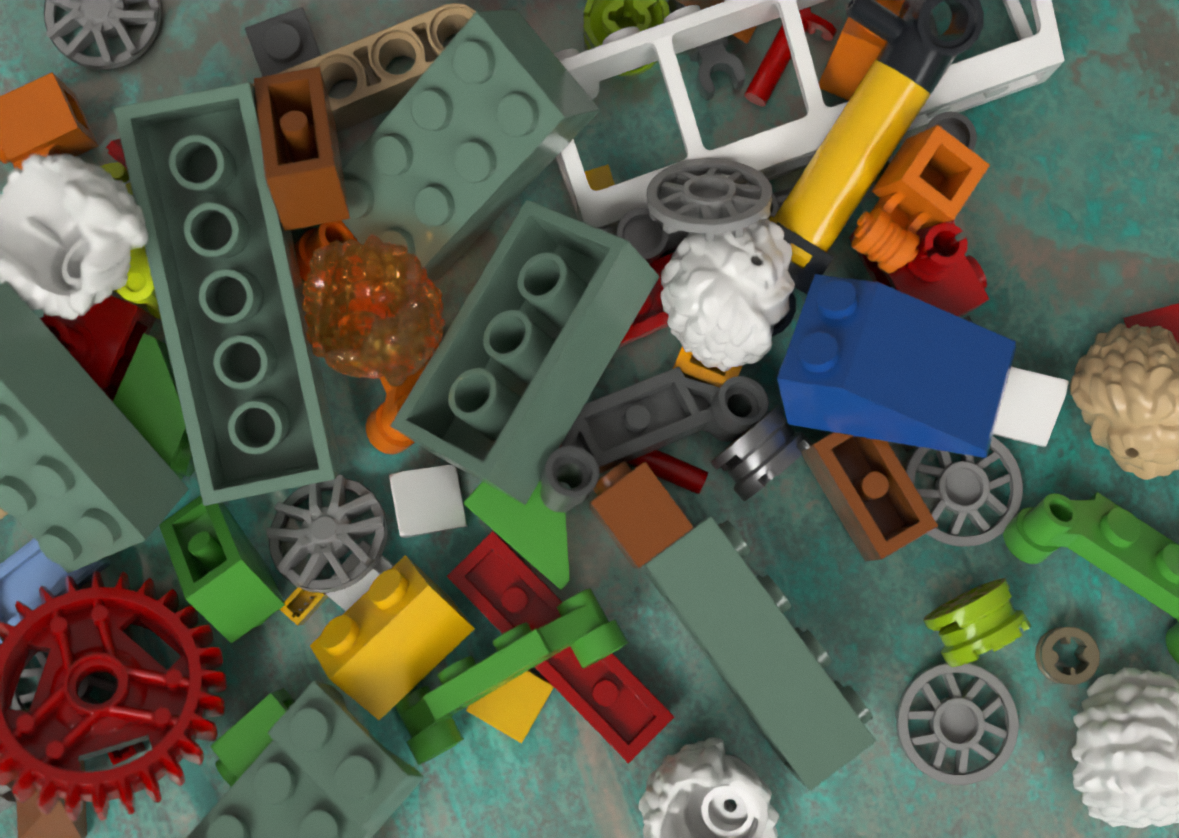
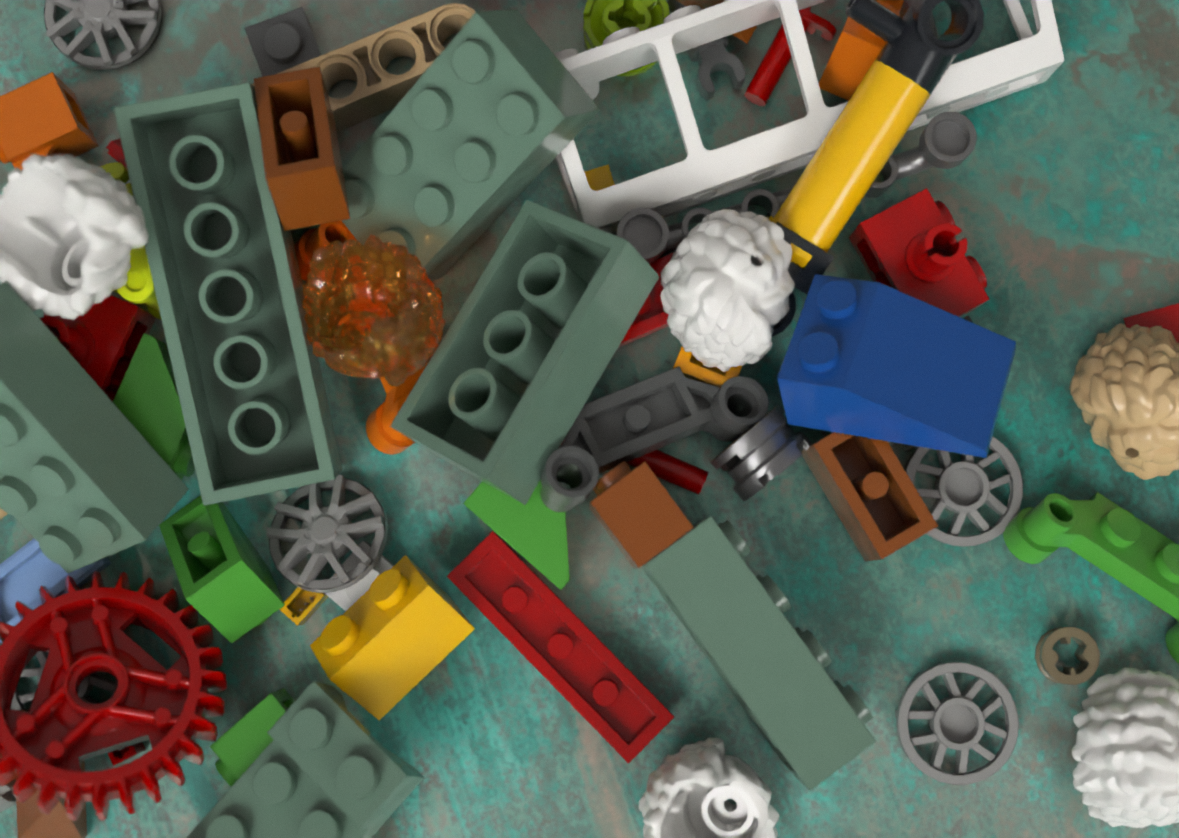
white slope [389,464,467,538] -> none
bright green plate [395,588,629,766] -> none
yellow tile [466,670,554,744] -> none
light grey wheel [647,159,772,242] -> none
orange brick [851,125,990,274] -> none
lime wheel [923,578,1031,667] -> none
white slope [993,367,1069,447] -> none

